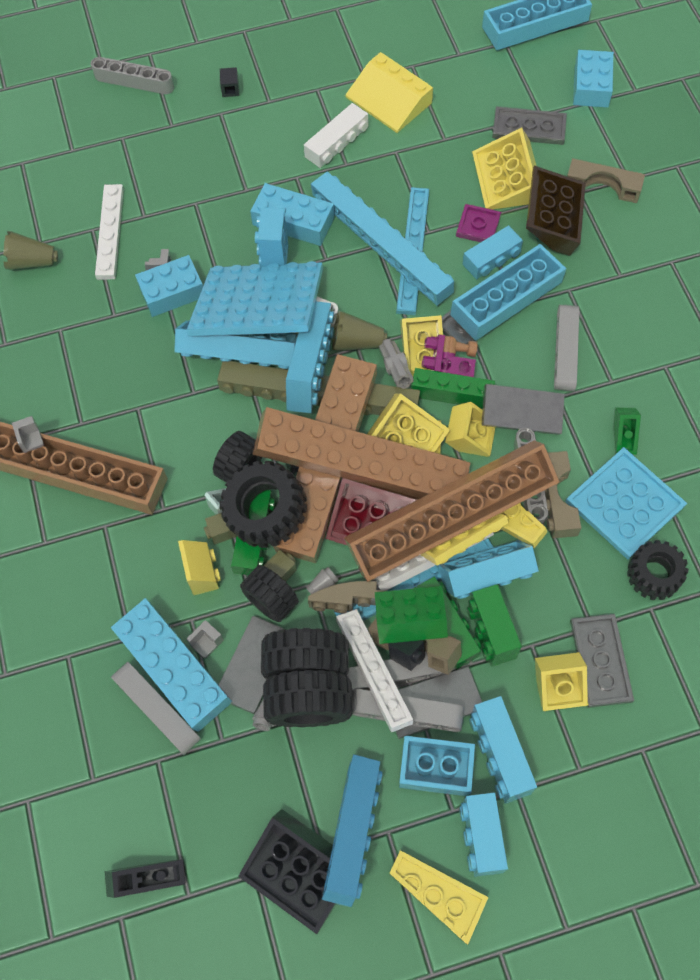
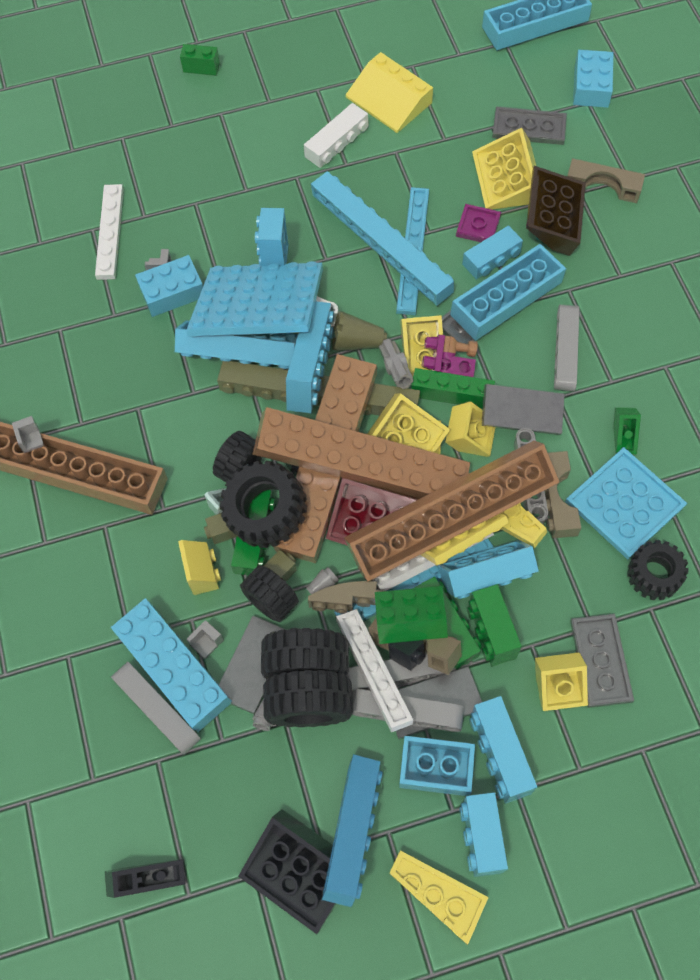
olive cone [3,231,58,270] -> none
light grey beam [91,57,174,94] -> none
black brick [220,67,240,97] -> none
medium azure brick [250,183,335,246] -> none
none -> green brick [180,44,220,76]

